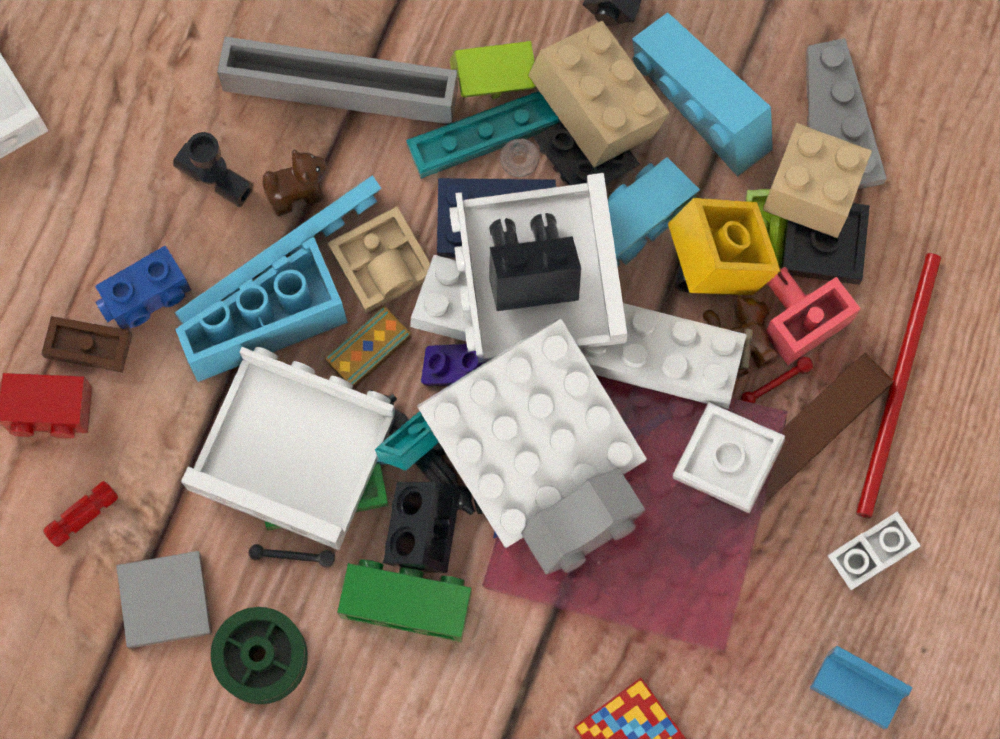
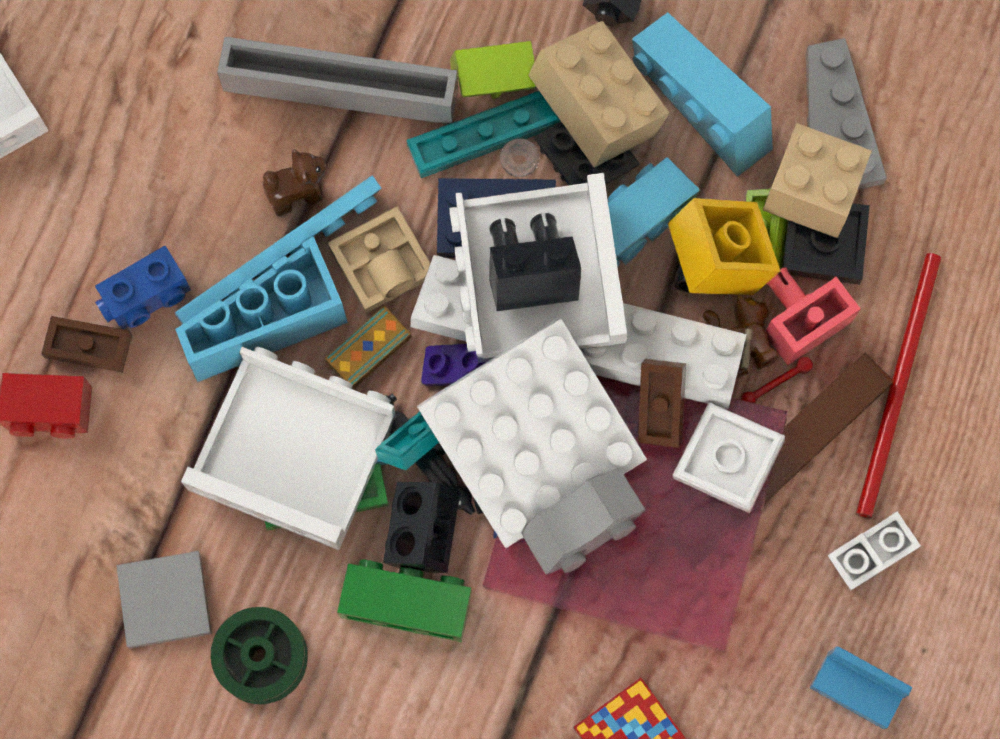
red axle [43,481,118,547] -> none
black bar [173,132,254,207] -> none
black hinge [248,544,335,568] -> none
none -> reddish brown plate [638,359,686,448]

